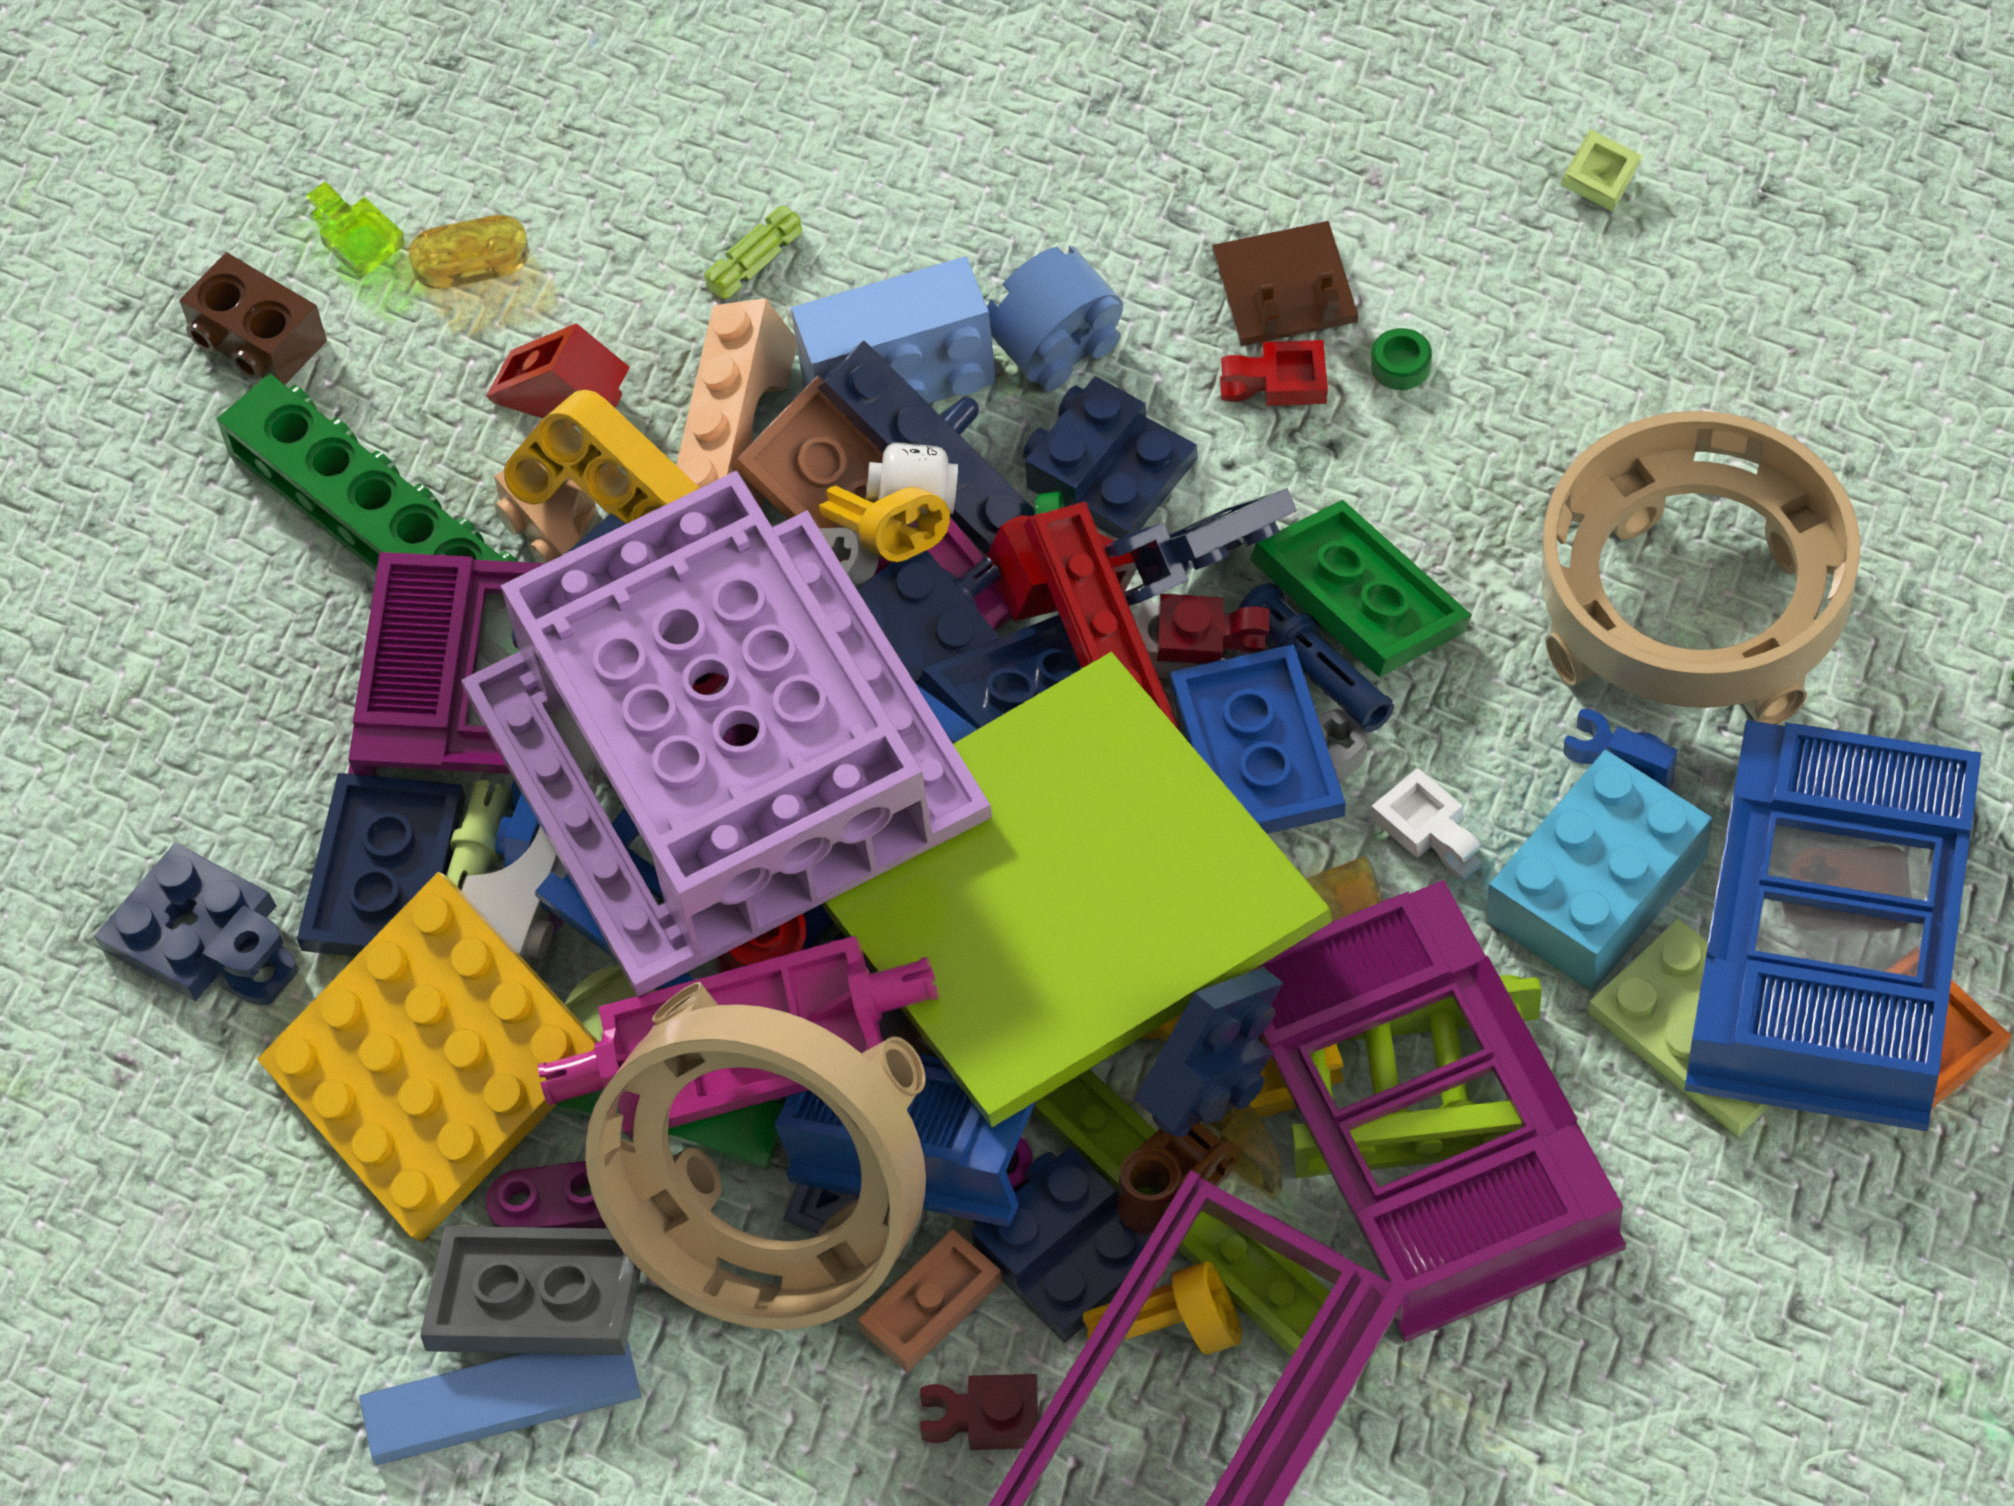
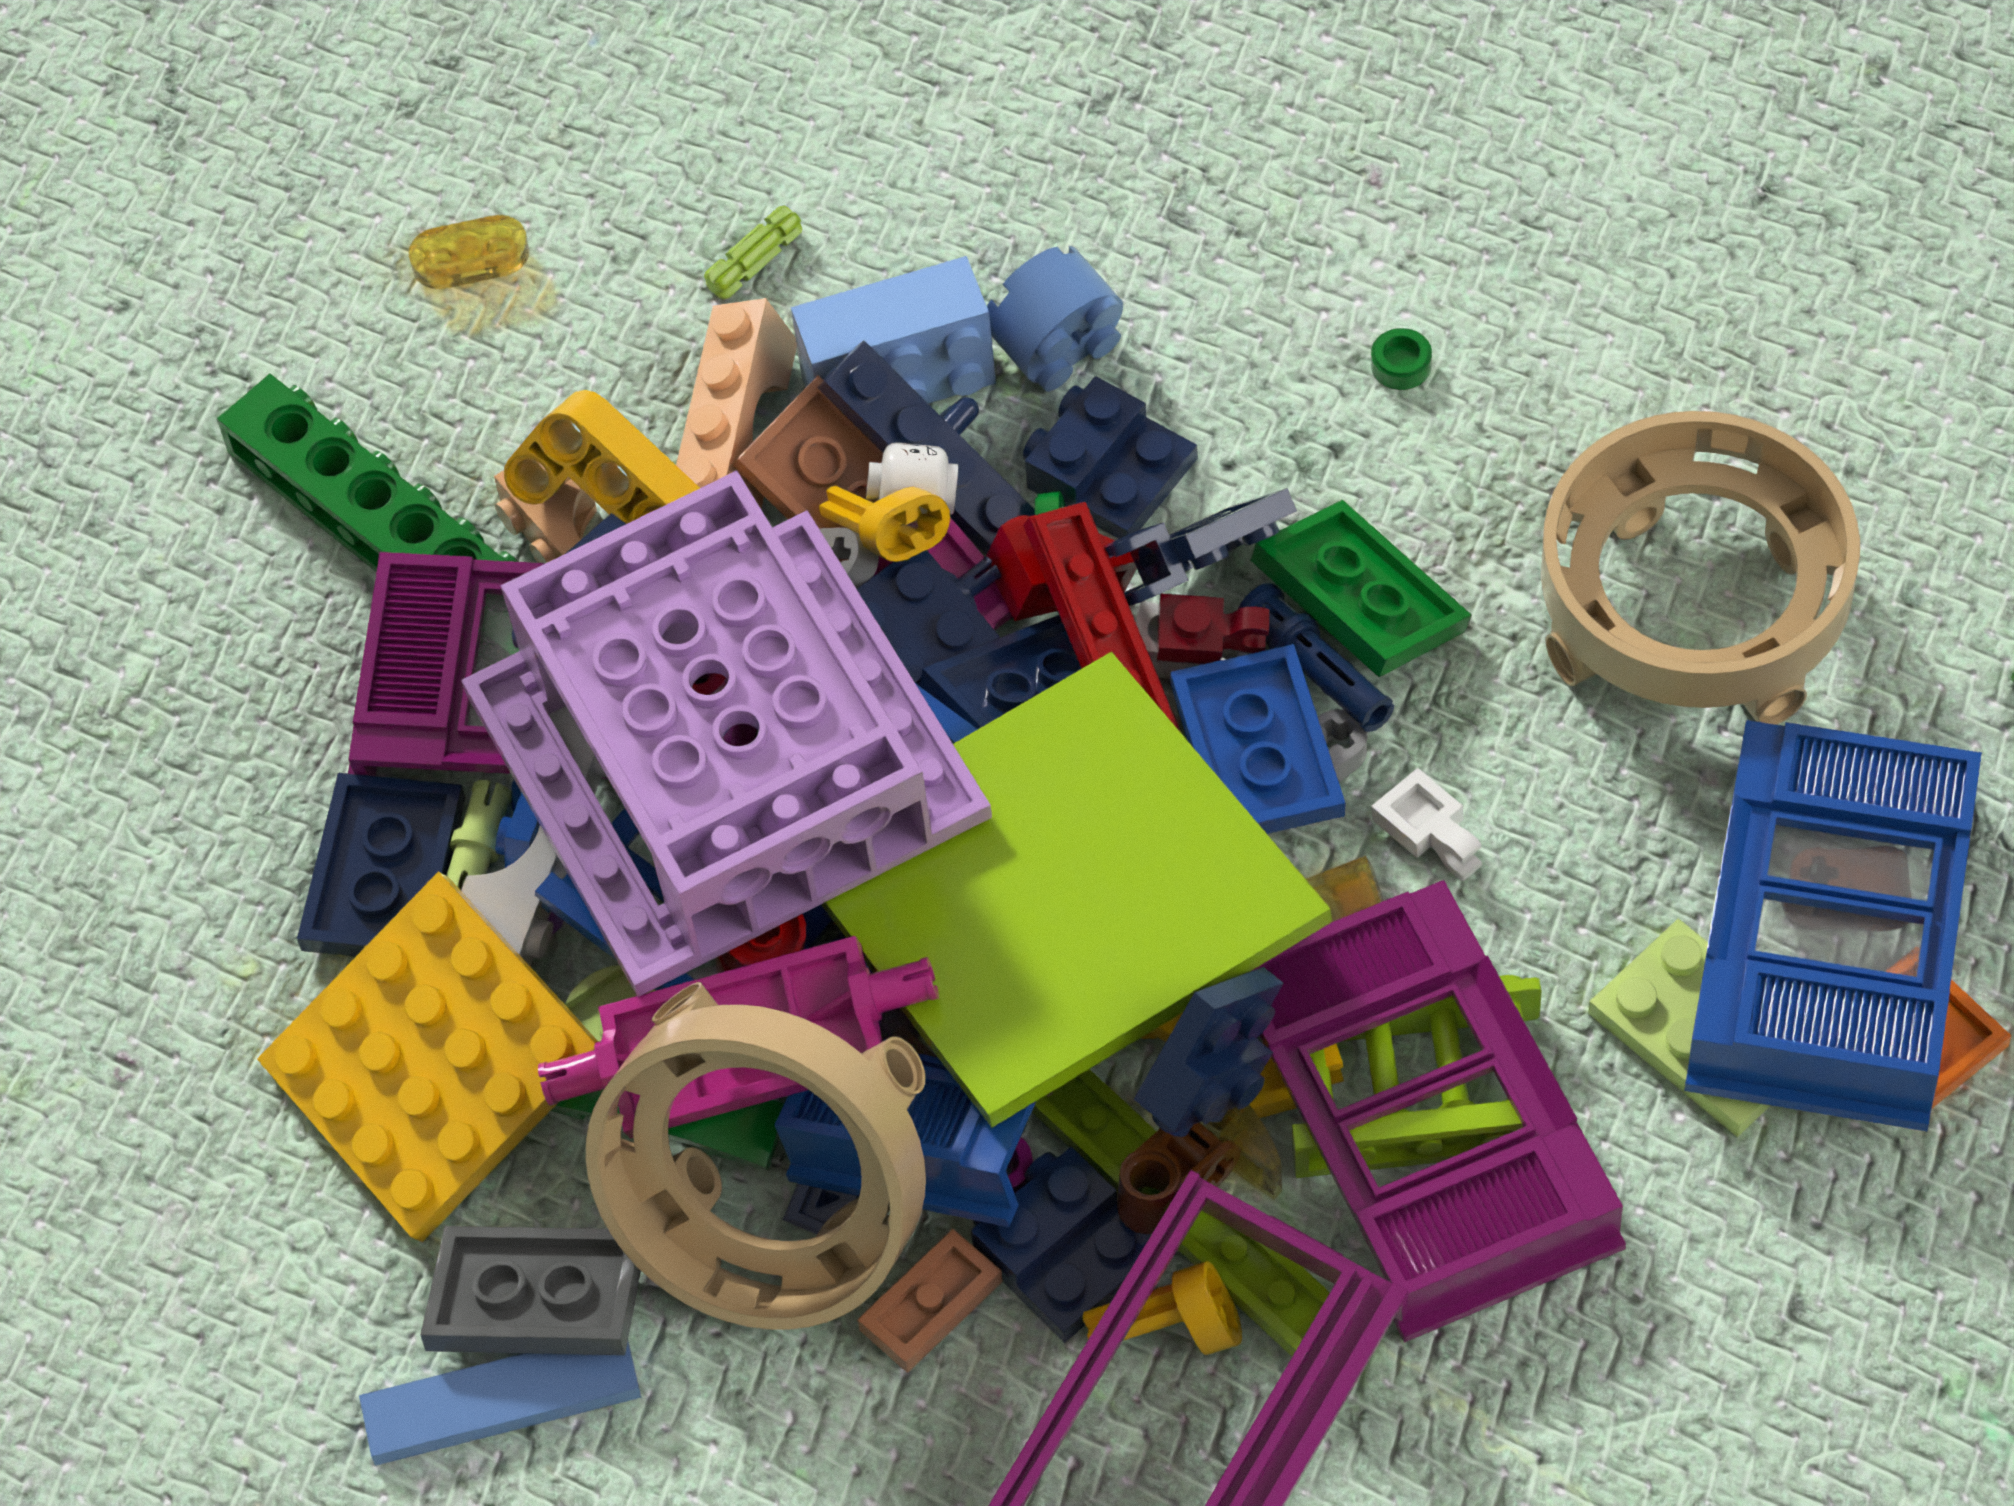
dark blue plate [94,842,299,1005] -> none
reddish brown brick [179,252,327,385] -> none
clear neon green plate [306,182,405,279] -> none
red slope [486,323,630,426] -> none
magenta plate [486,1161,607,1229] -> none
dark red plate [920,1374,1038,1450] -> none
reddish brown plate [1212,221,1358,347] -> none
red plate [1219,340,1328,406] -> none
medium azure brick [1487,749,1712,992] -> none
yellowish green tile [1560,129,1643,212] -> none
blue plate [1563,709,1678,790] -> none

